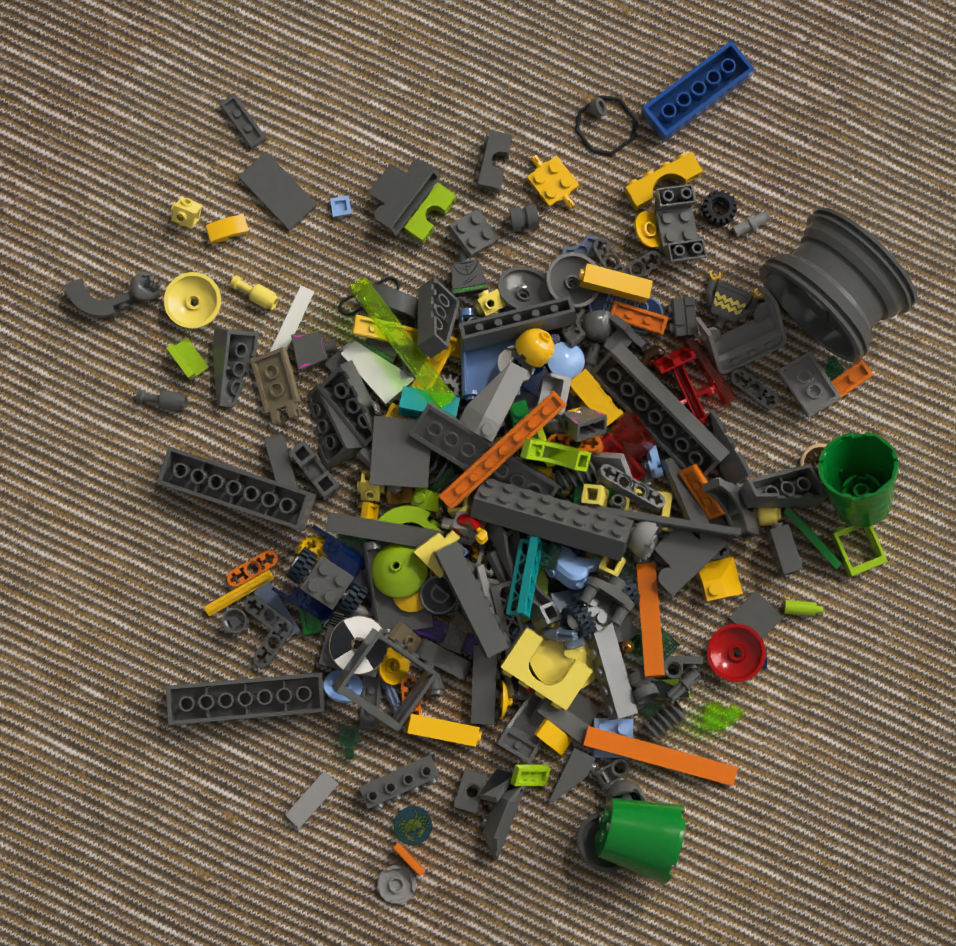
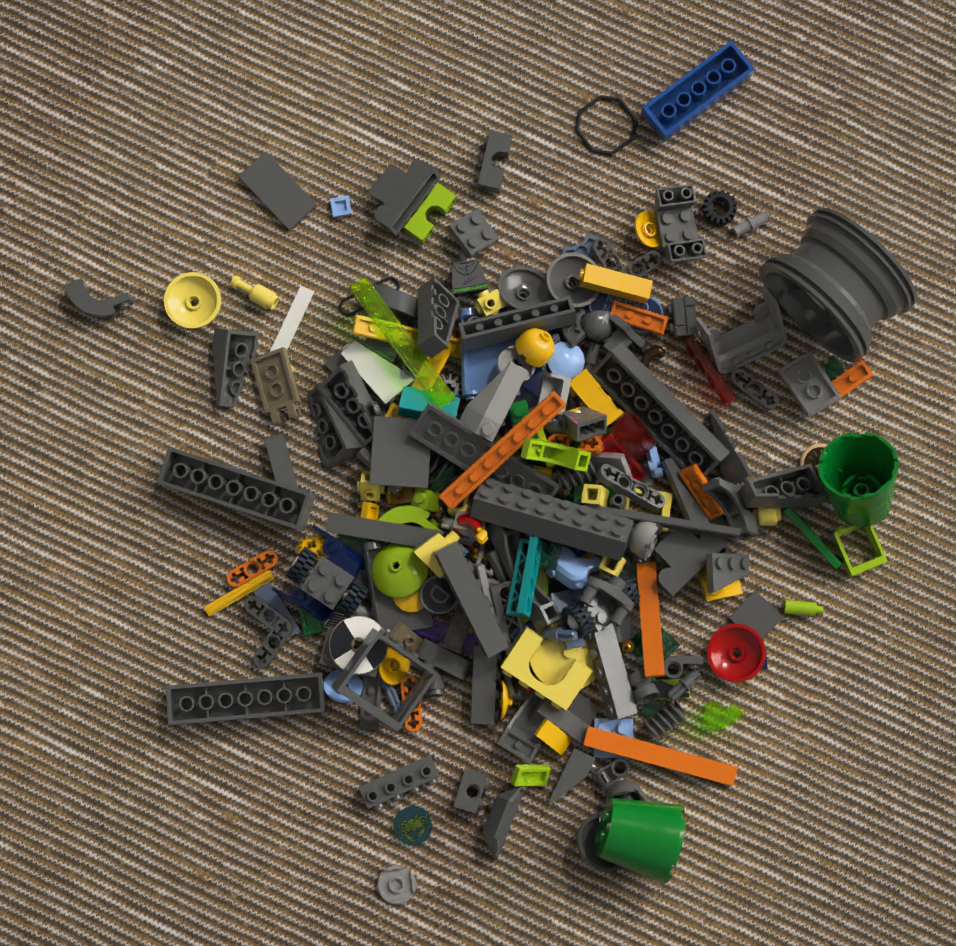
dark grey piece [130,271,163,301] -> none
dark grey piece [136,390,188,411] -> none
lime panel [166,338,209,381] -> none
light yellow brick [170,197,202,229] -> none
yellow slope [205,214,249,244] -> none
dark grey tile [219,93,267,150] -> none
dark grey wheel [222,608,250,634] -> none
light grey tile [285,771,339,828] -> none
dark grey arch [289,441,341,499] -> none
dark grey torso [291,333,338,373] -> none
clear green plate [339,725,360,760] -> none
orange tile [393,842,426,876] -> none
yellow brick [405,714,482,747] -> none
tile [479,768,513,803] -> none
dark grey wheel [509,204,539,232] -> none
yellow plate [526,155,579,209] -> none
dark grey tile [587,97,607,118] -> none
yellow arch [625,152,703,211] -> none
red piece [650,346,716,424] -> none
dark grey torso [706,270,764,329] -> none
dark grey brick [765,522,803,577] -> none
none -> dark grey wing [706,553,750,593]

